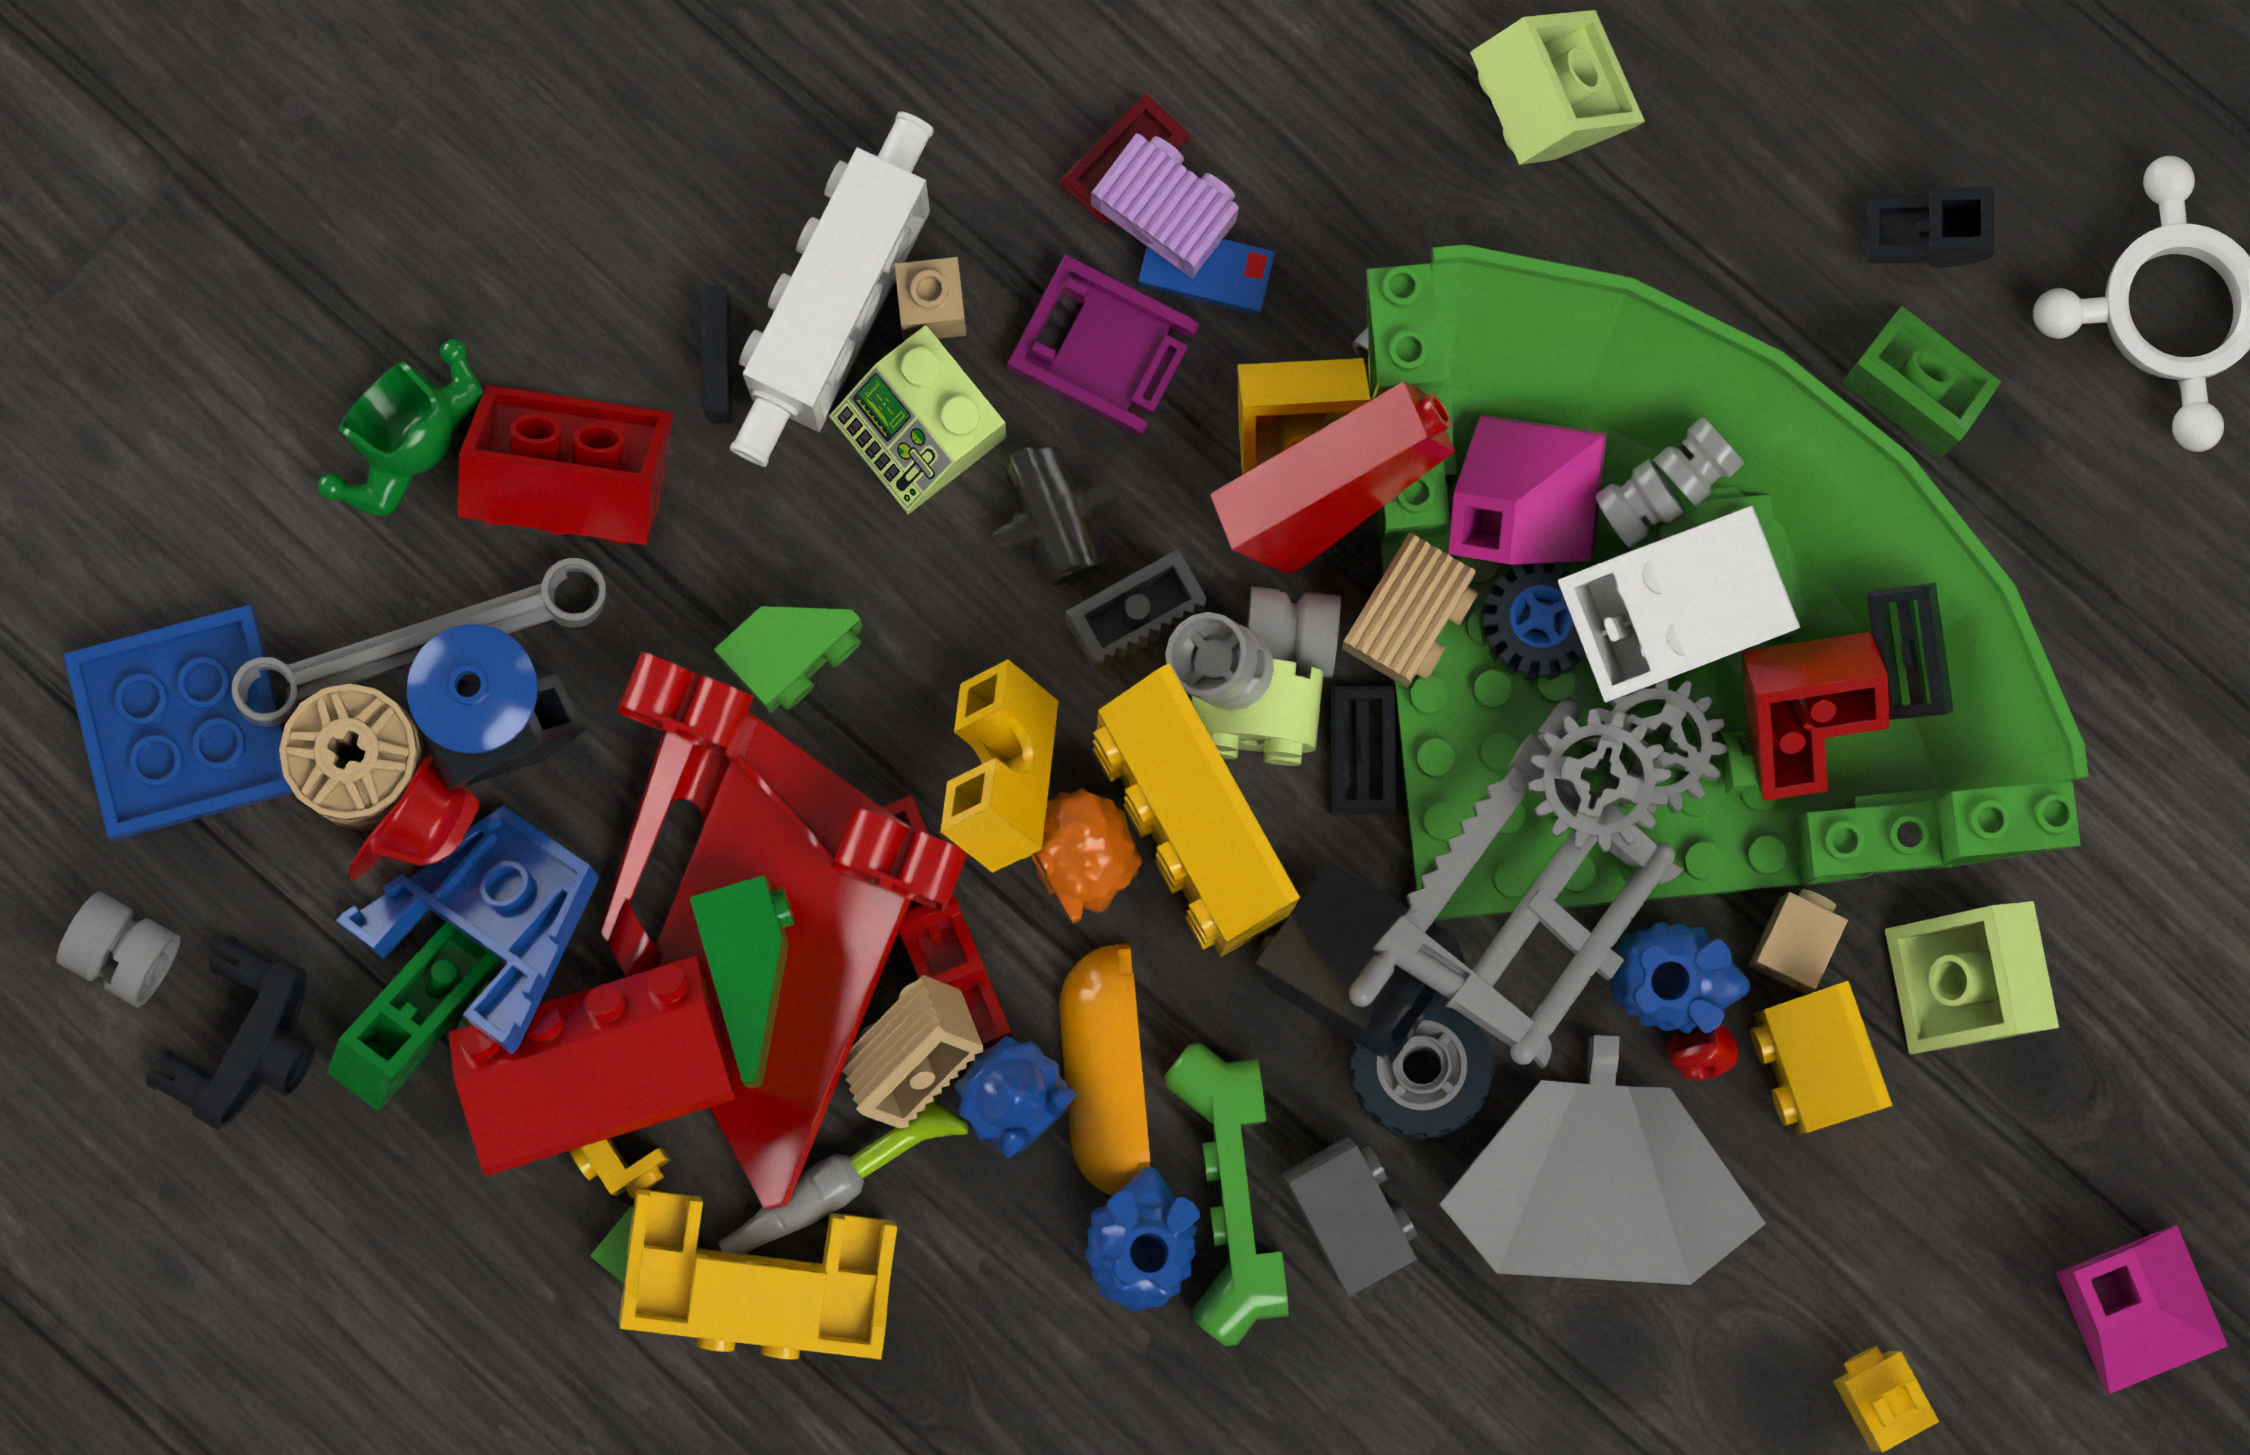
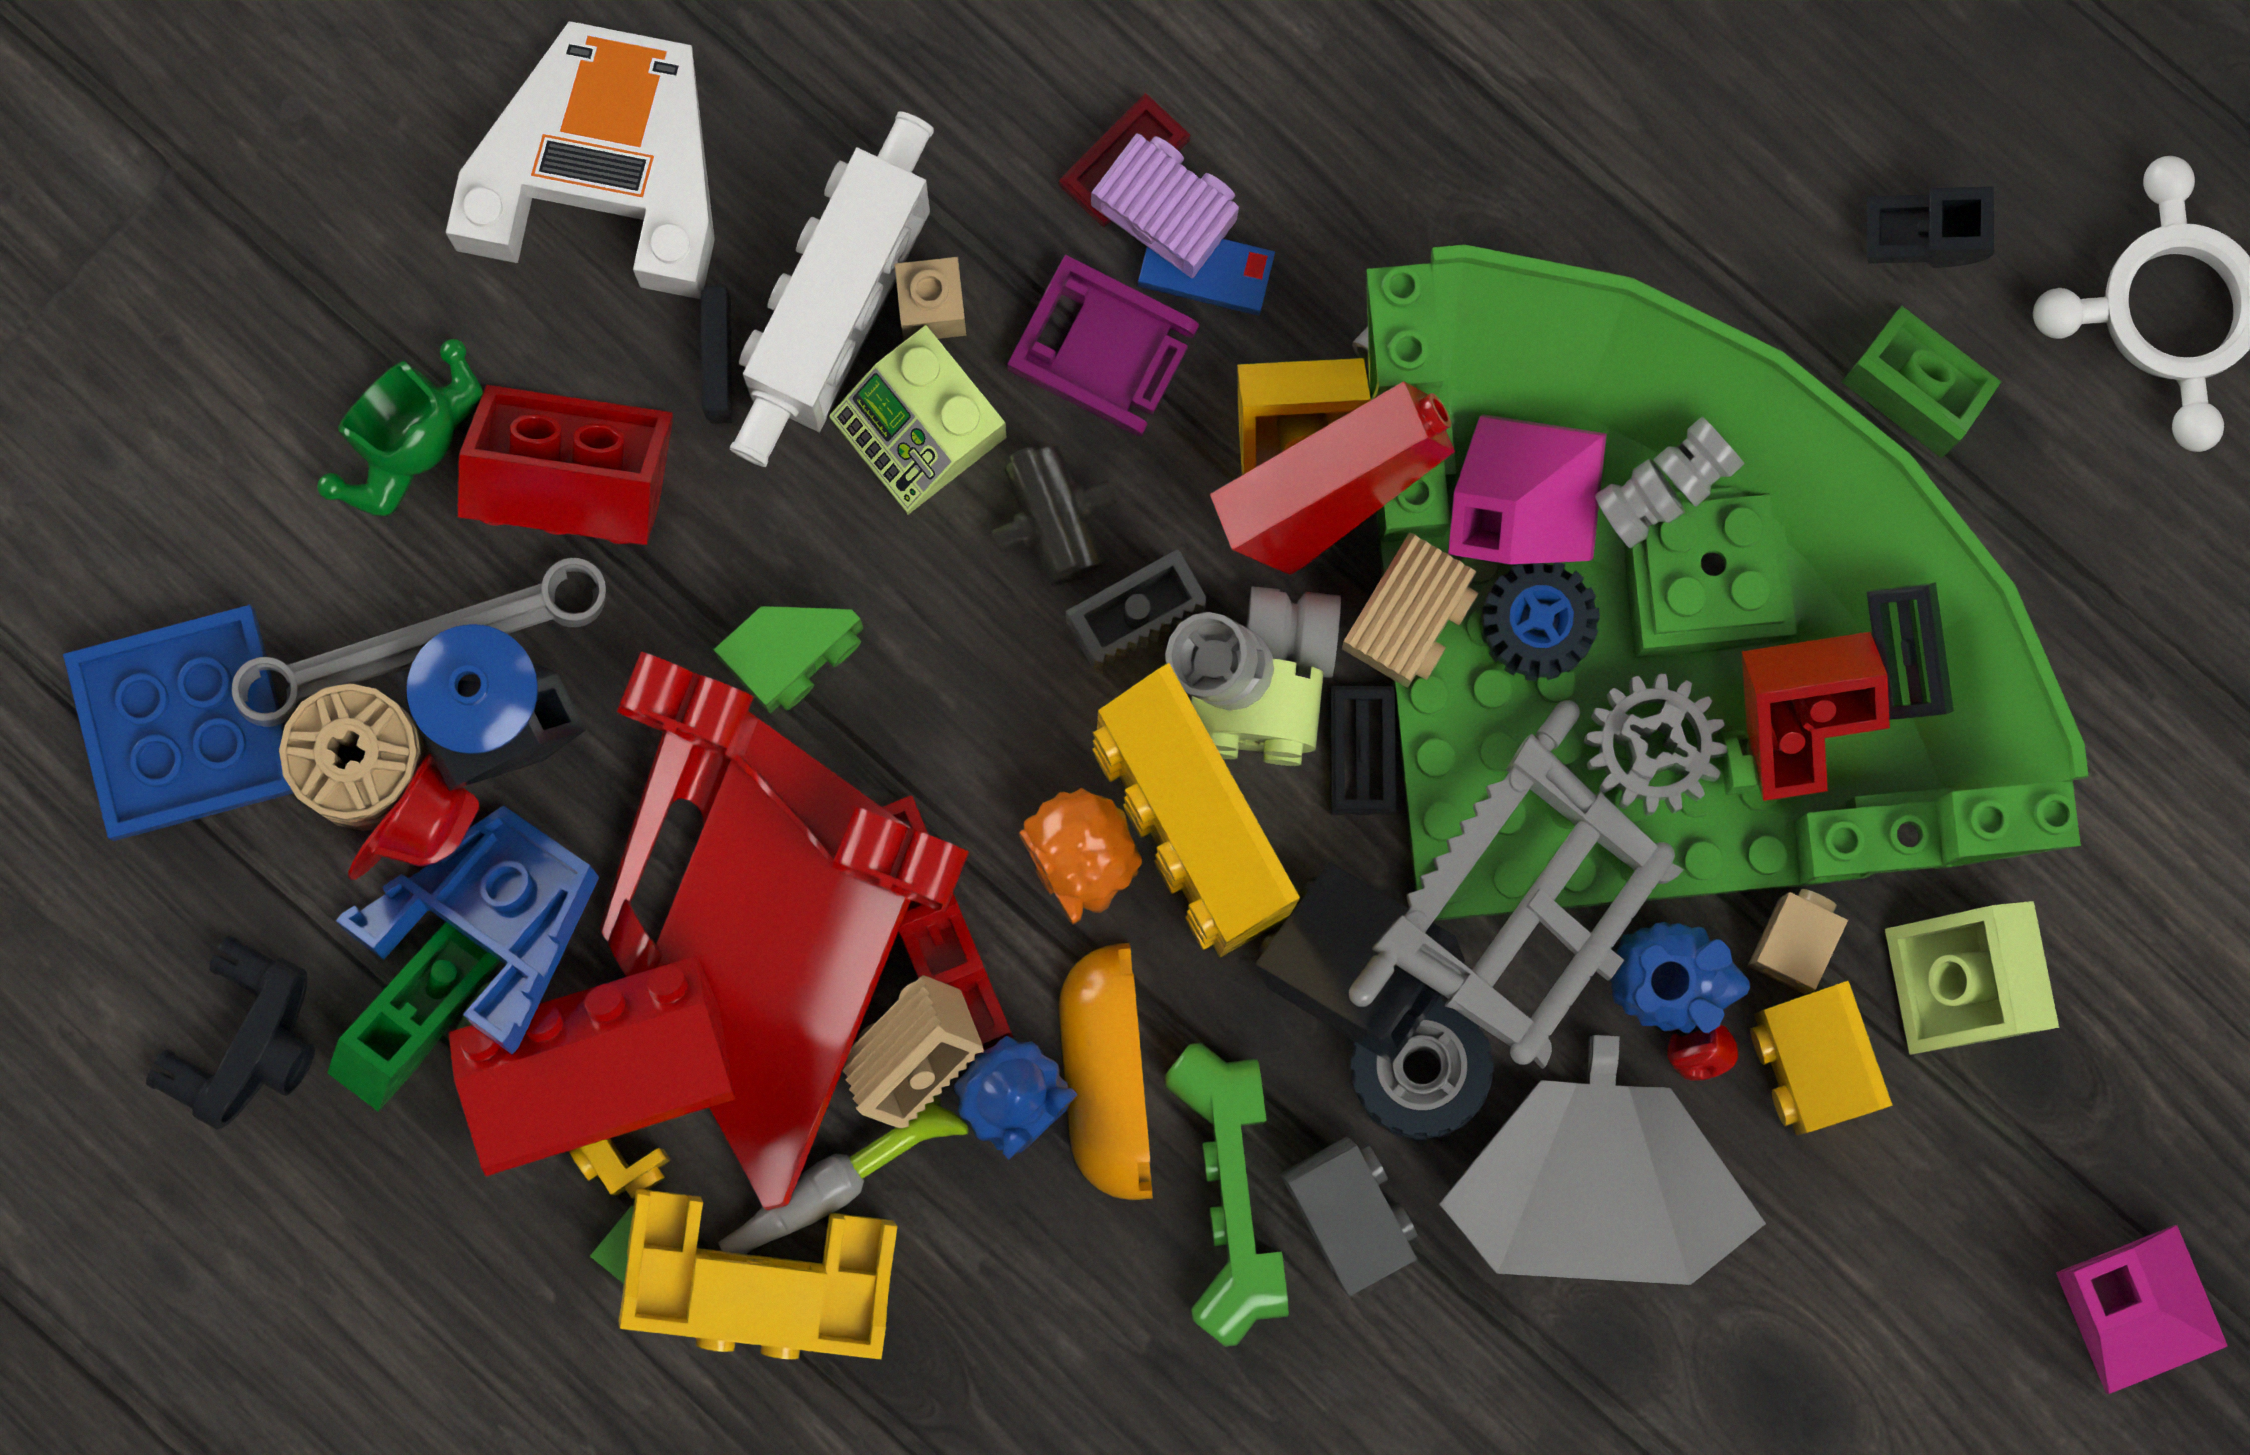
light grey wheel [56,891,180,1008] -> none
green slope [689,875,795,1089] -> none
yellow arch [940,659,1059,873] -> none
blue animal [1085,1166,1200,1312] -> none
yellowish green slope [1470,10,1645,165] -> none
light grey gear [1528,709,1671,852] -> none
white slope [1558,506,1801,702] -> none
yellow brick [1833,1346,1939,1453] -> none
none -> white wedge [446,21,715,299]

